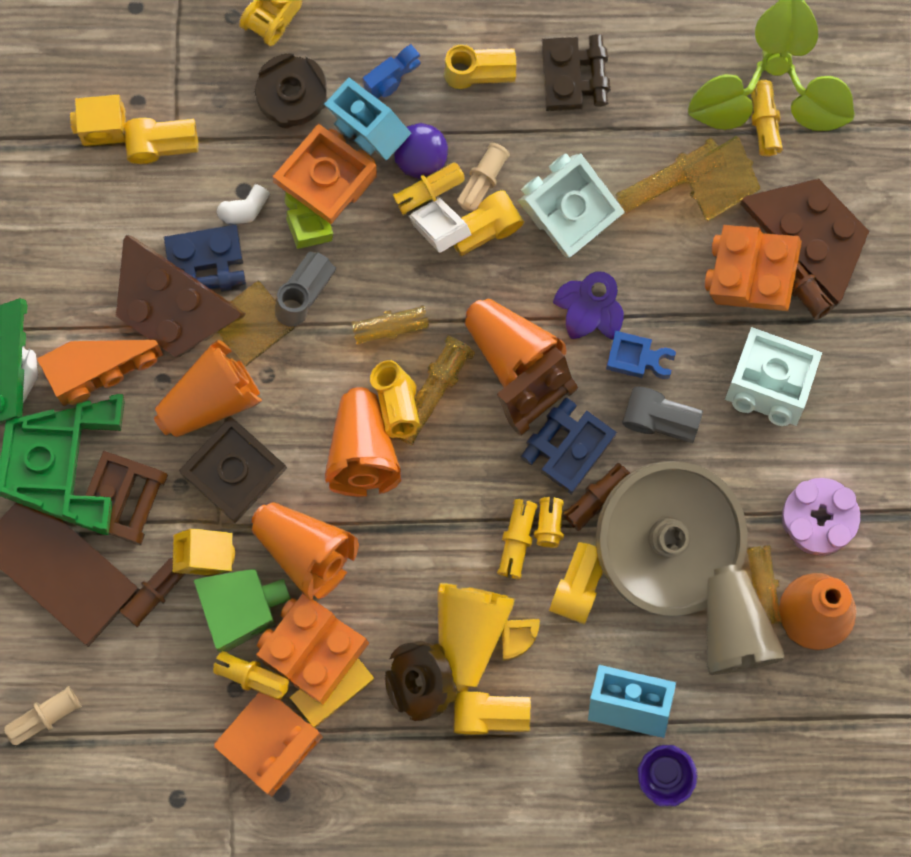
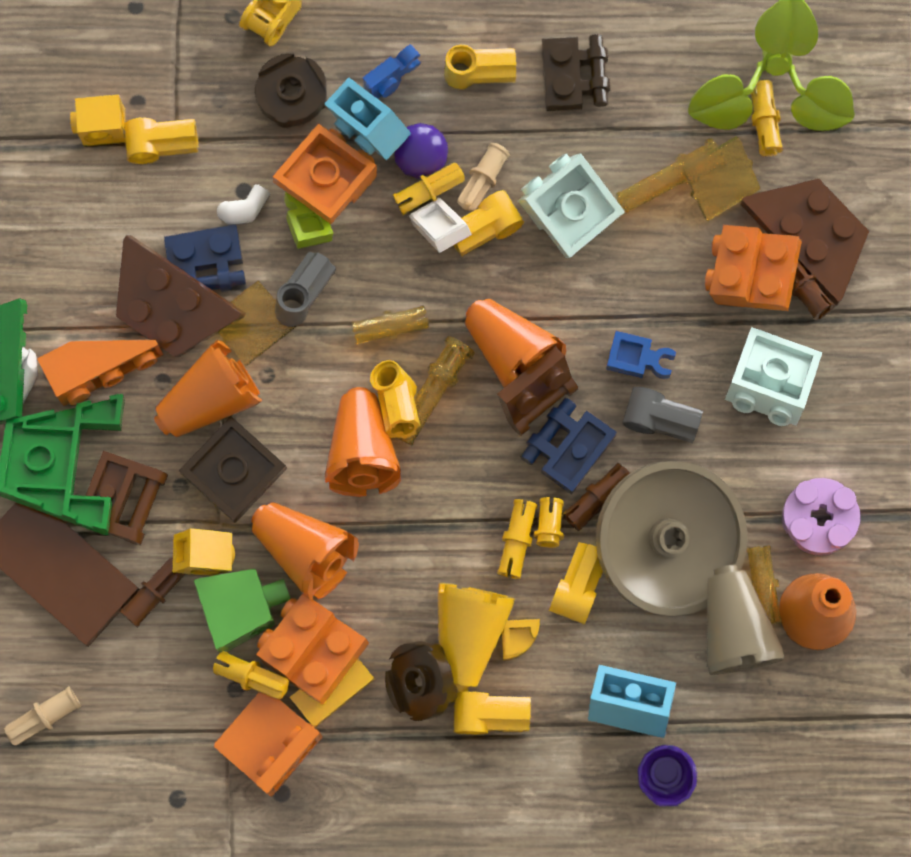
dark purple plate [553,271,624,340] -> none

